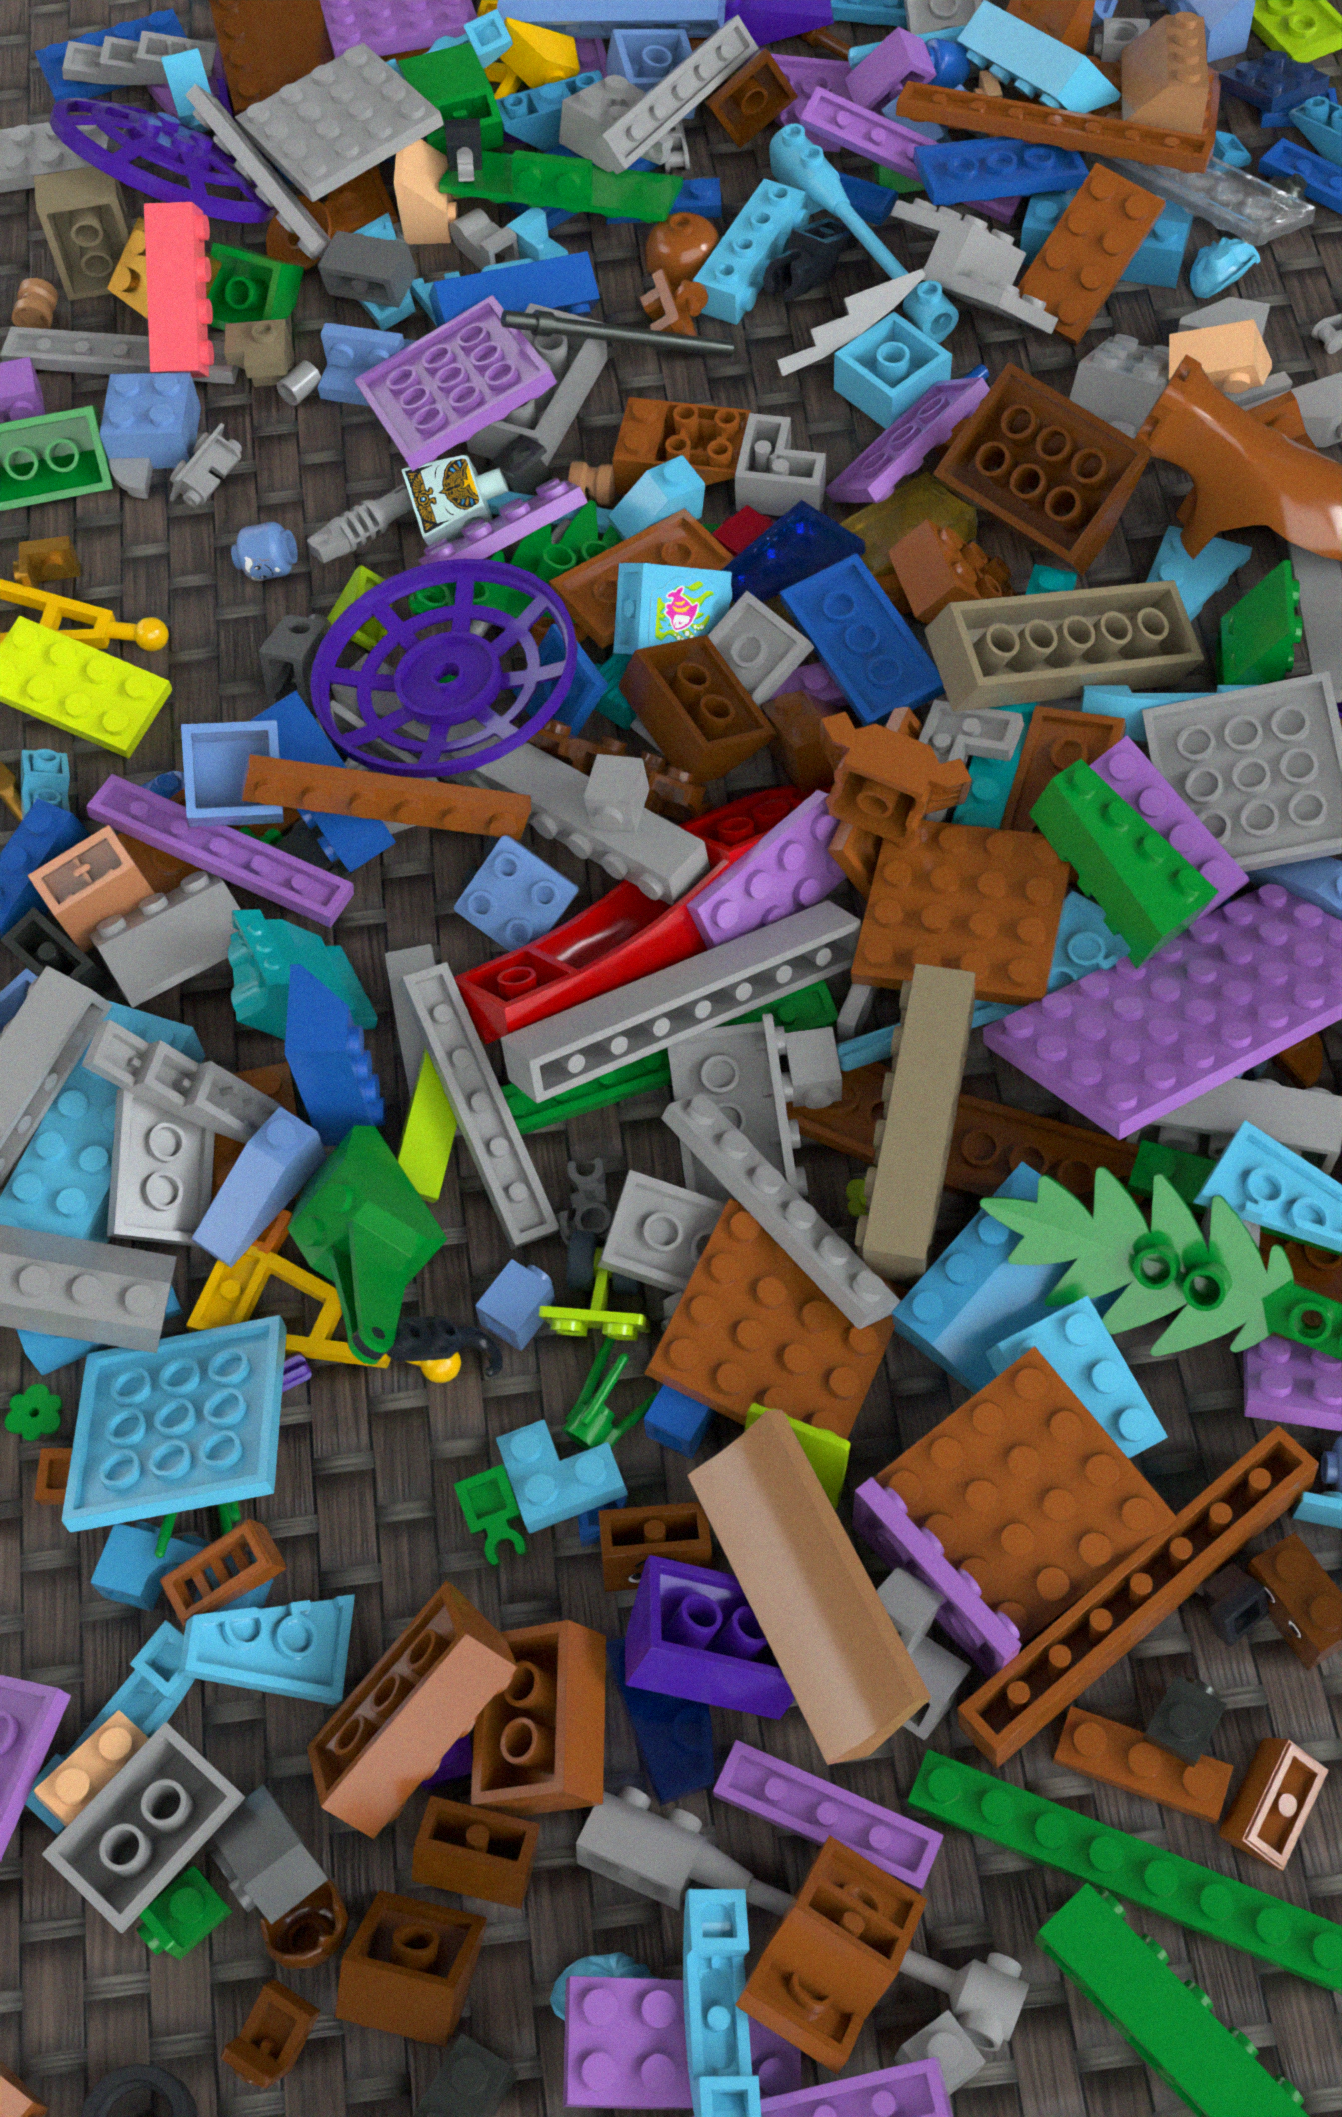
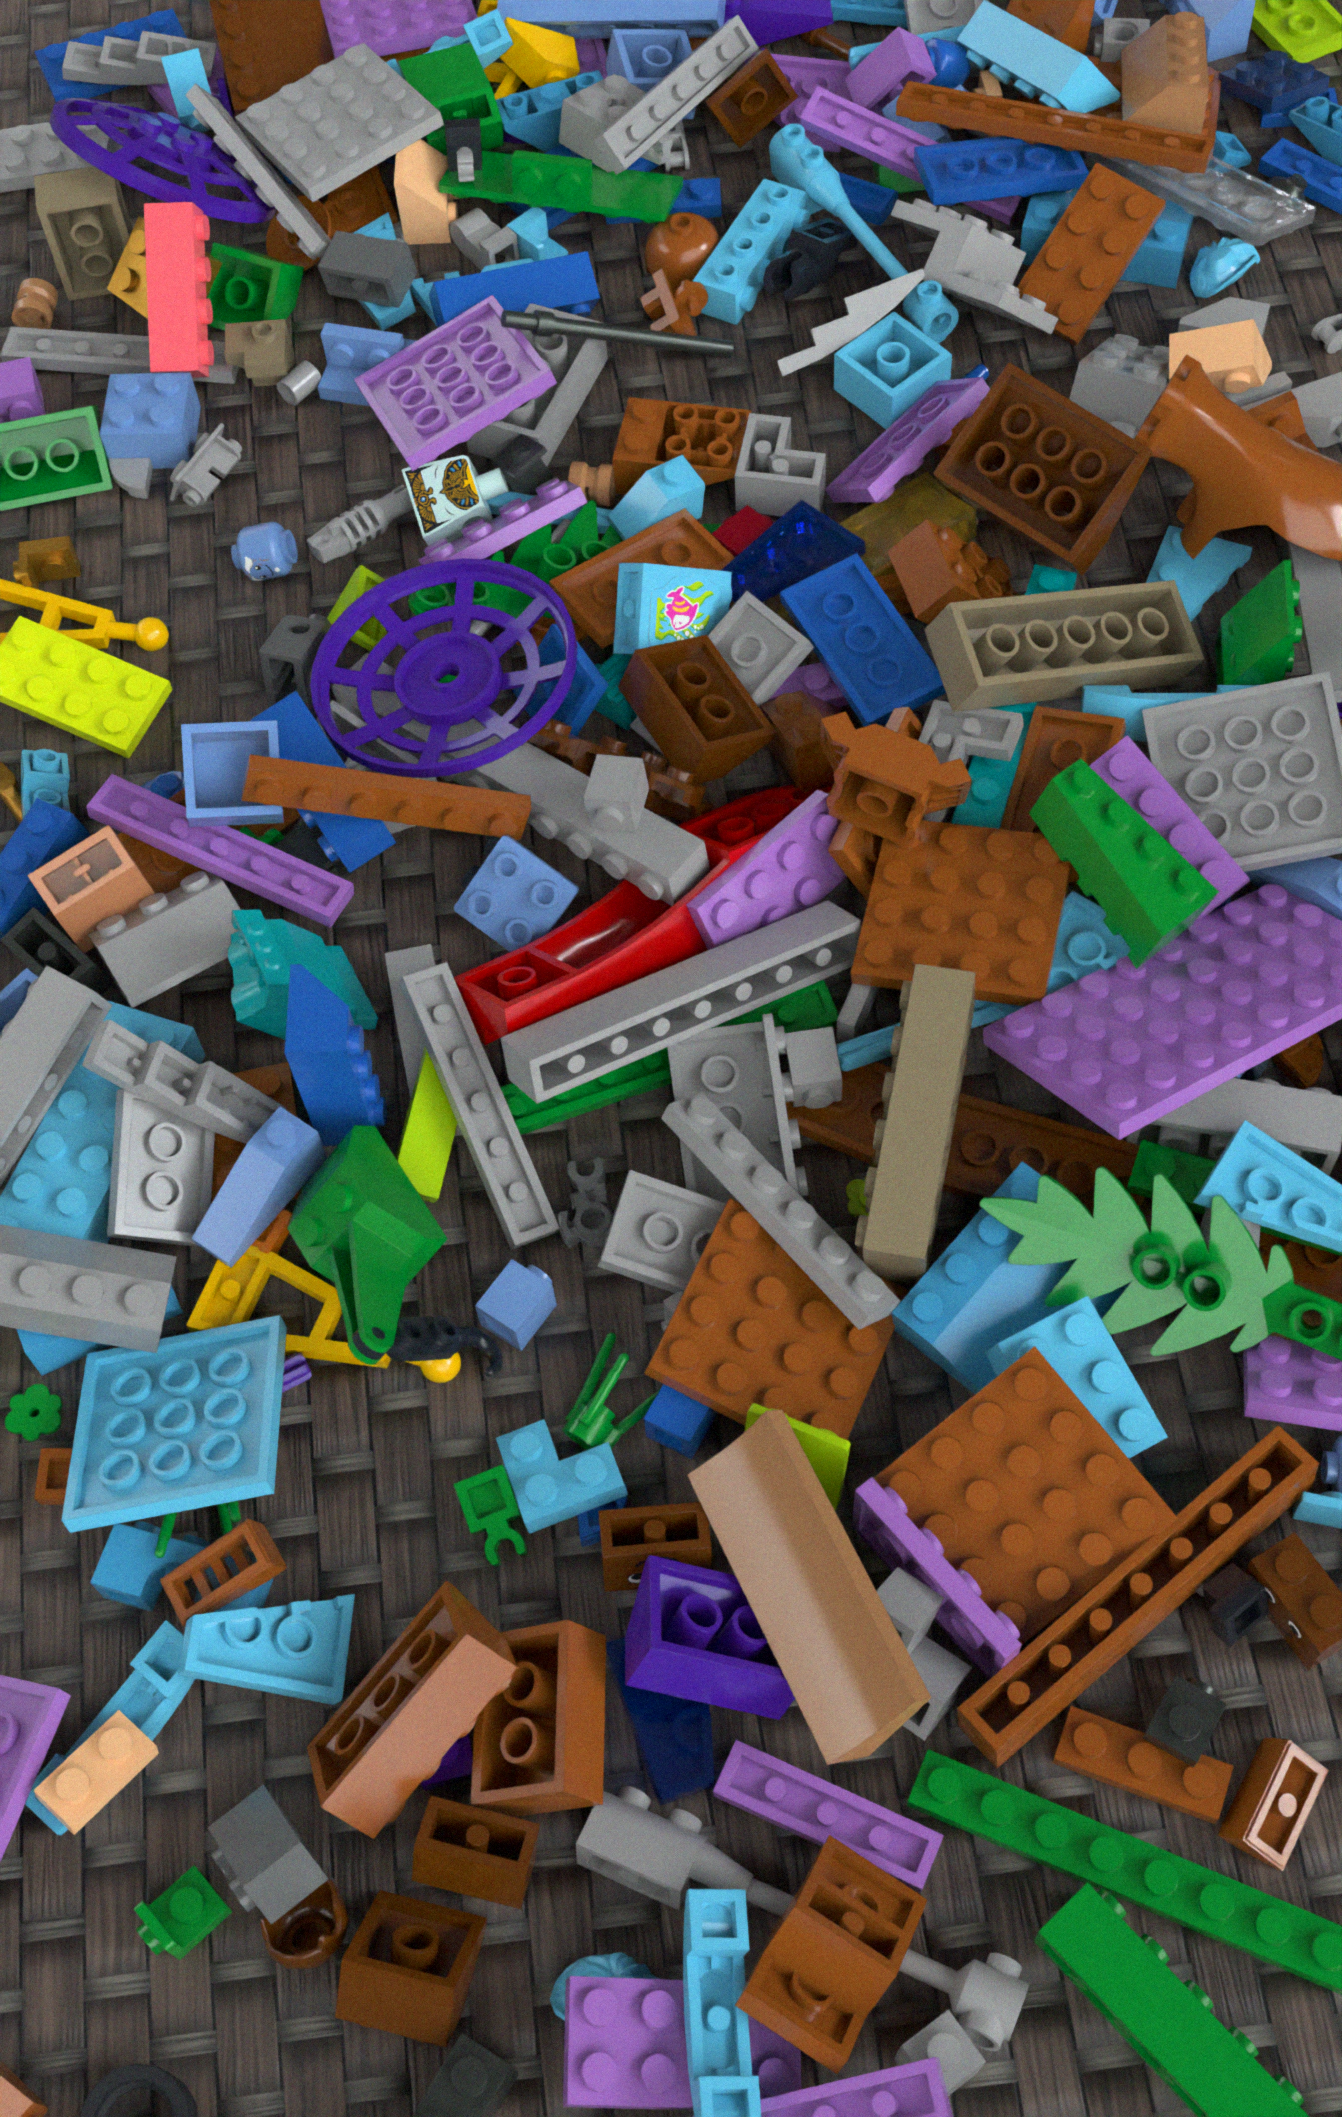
light grey slope [42,1722,246,1933] -> none
reddish brown bracket [220,1979,321,2089] -> none
lime plate [539,1230,651,1341] -> none

